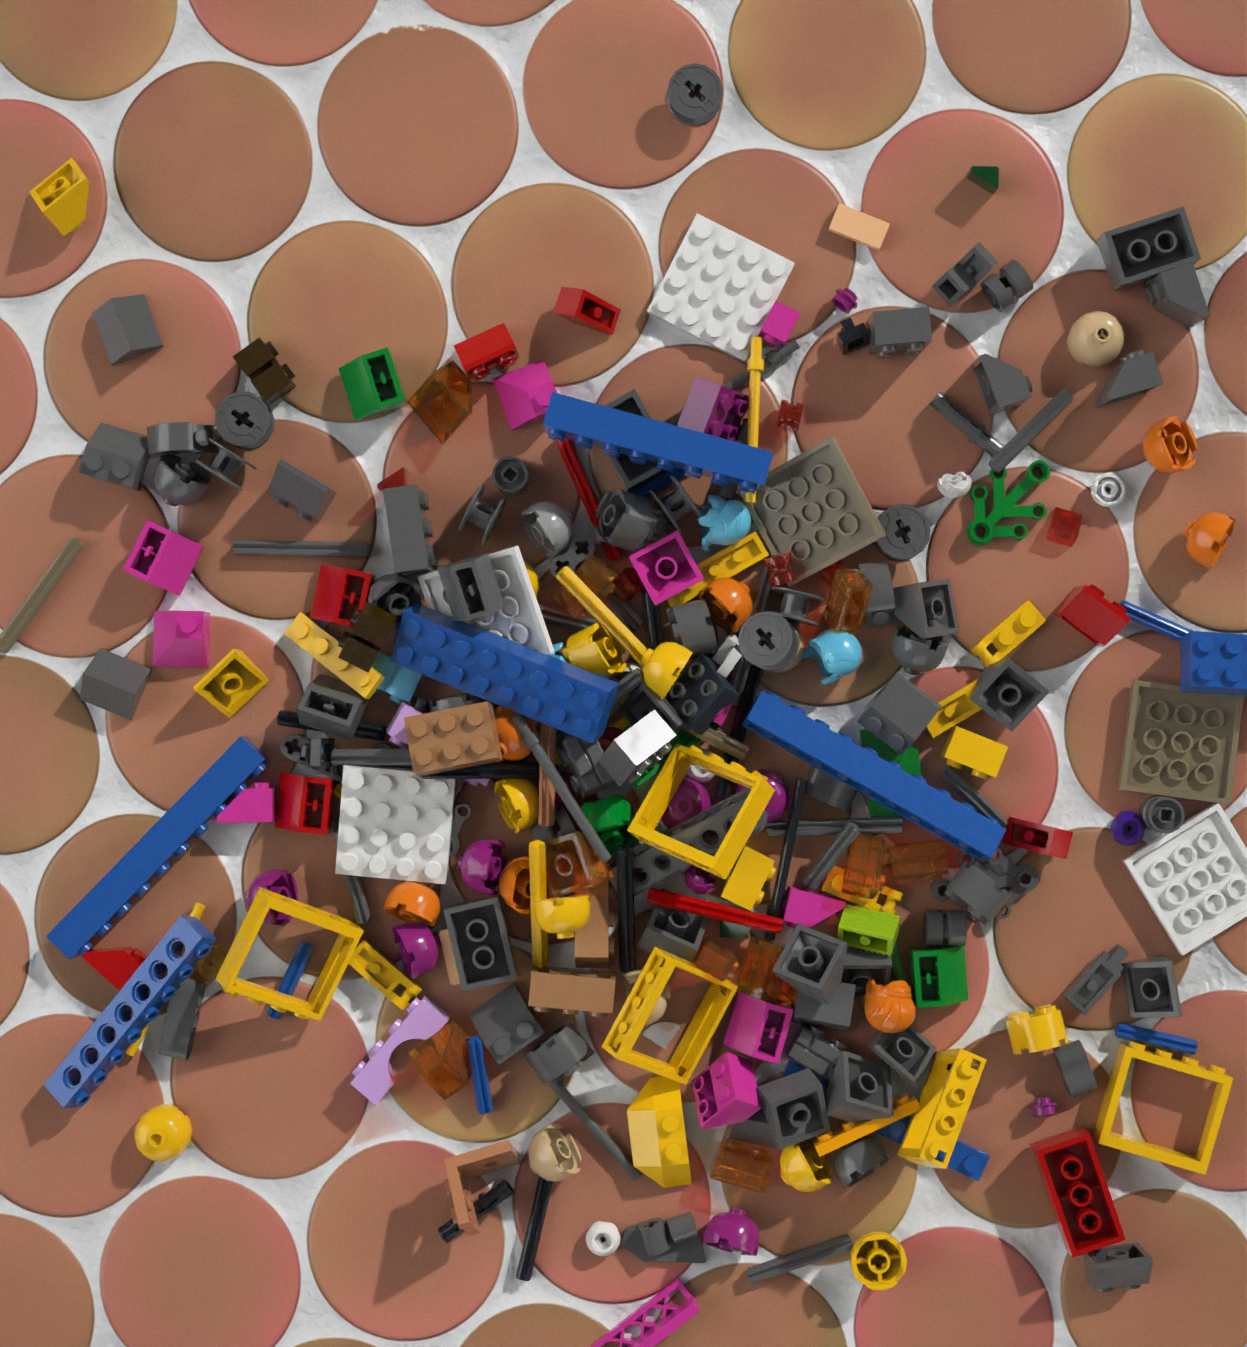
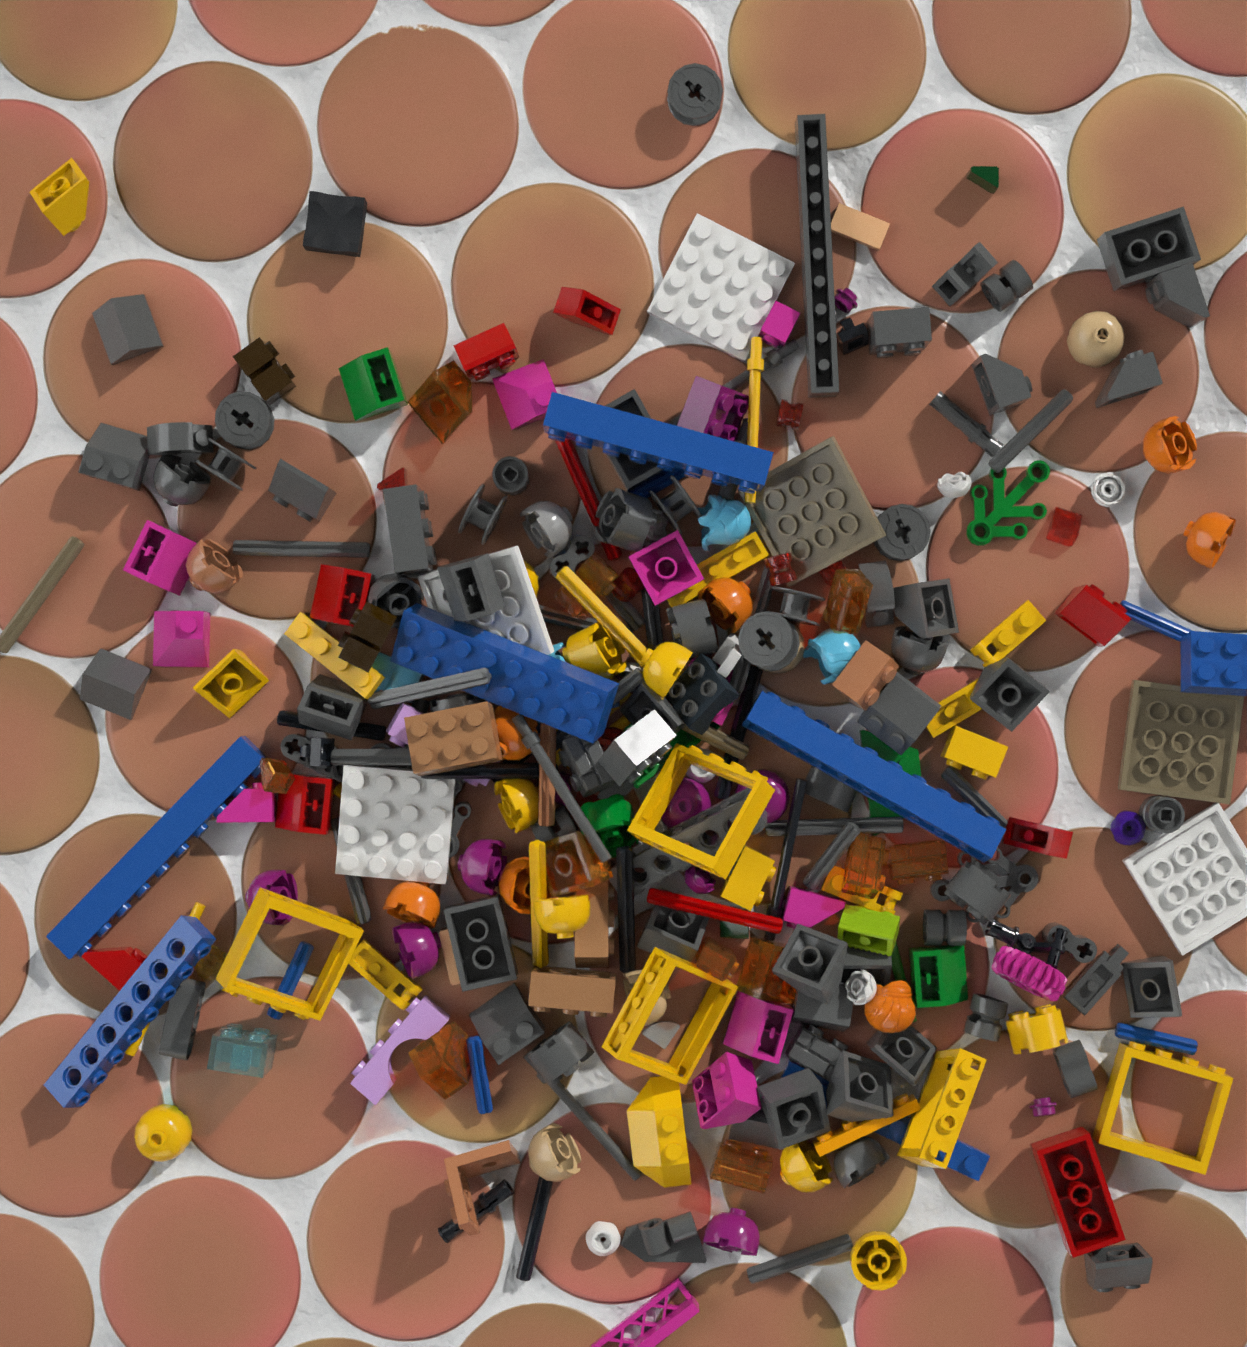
none -> nougat cylinder [186,539,243,594]
none -> clear light blue brick [207,1024,277,1078]
none -> clear orange slope [260,758,295,794]
none -> black brick [303,191,367,257]
none -> dark grey axle [368,668,492,709]
none -> dark grey brick [795,114,839,398]
none -> nougat slope [832,640,899,711]
none -> white plate [845,969,877,1005]
none -> dark grey wheel [963,993,1009,1042]
none -> black pin [985,919,1068,969]
none -> dark pink gear [991,946,1067,1002]
none -> dark grey axle [1042,922,1097,963]

